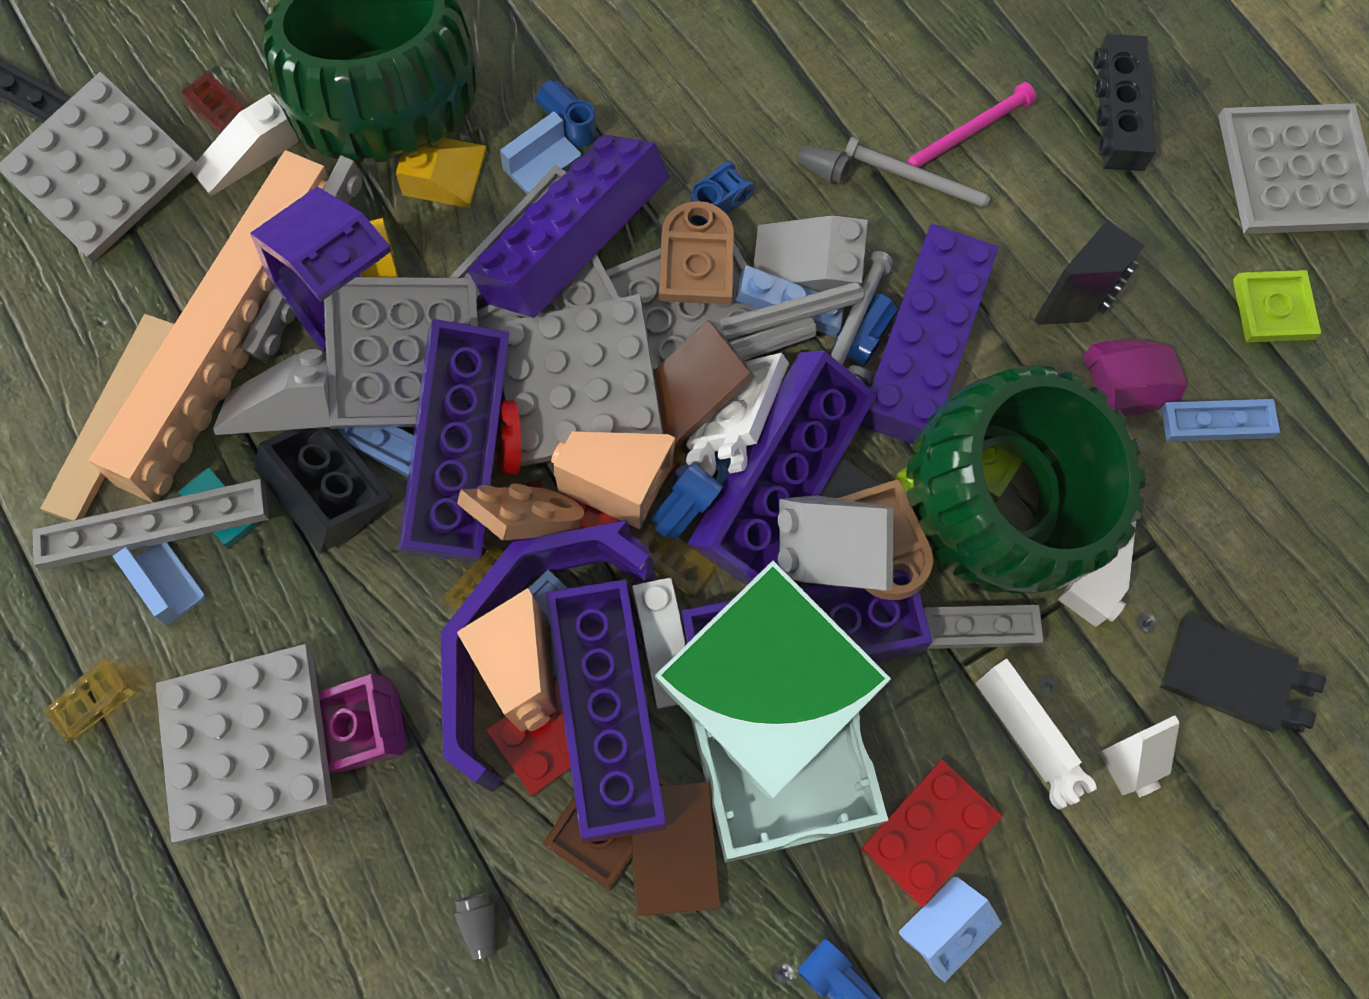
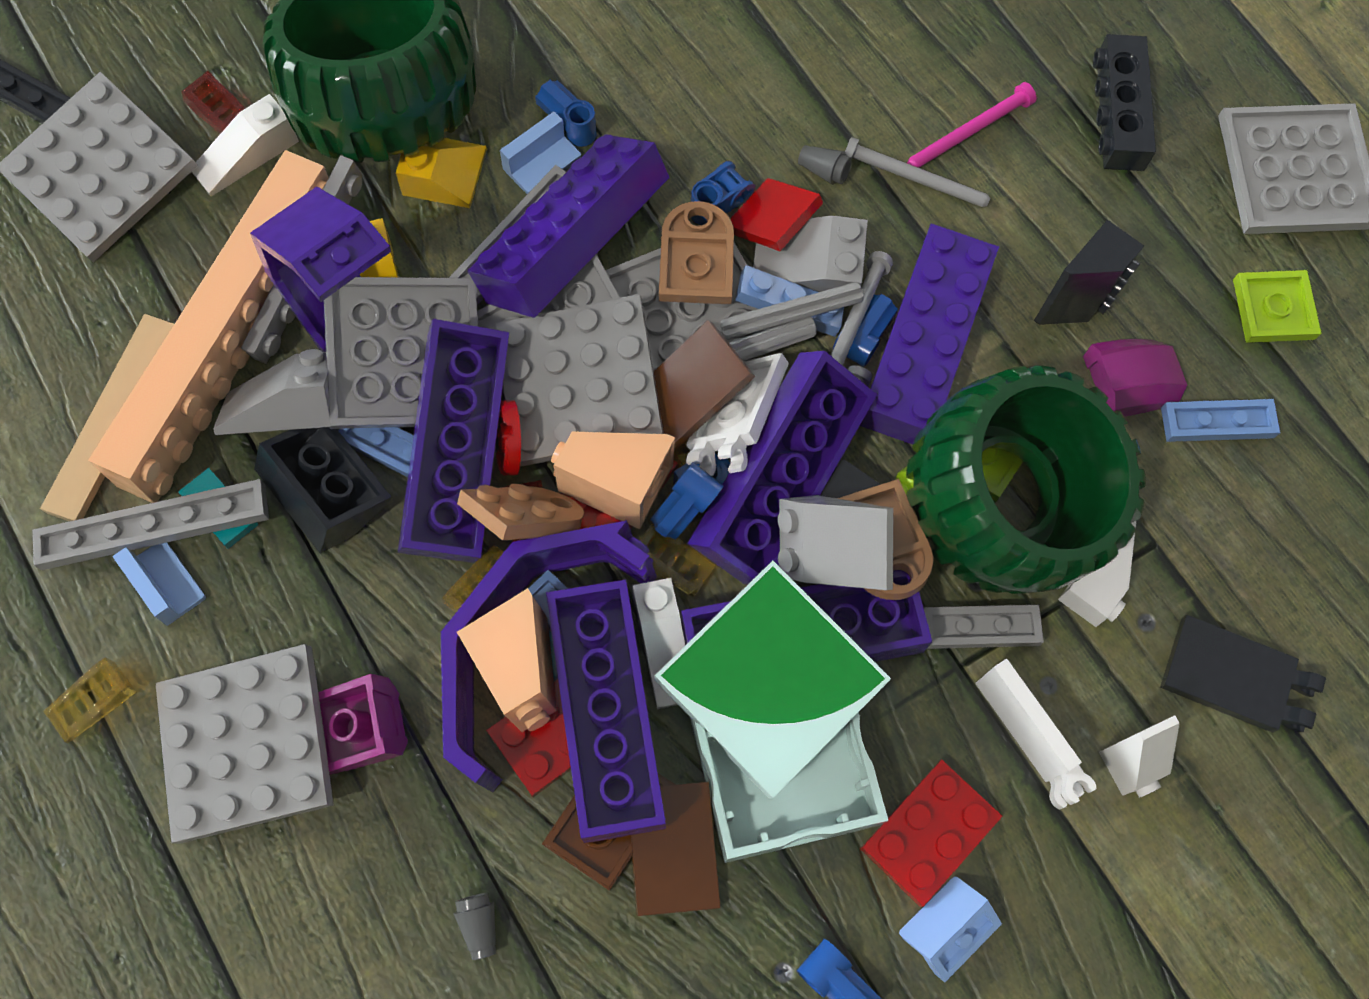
none -> red tile [730,178,823,251]

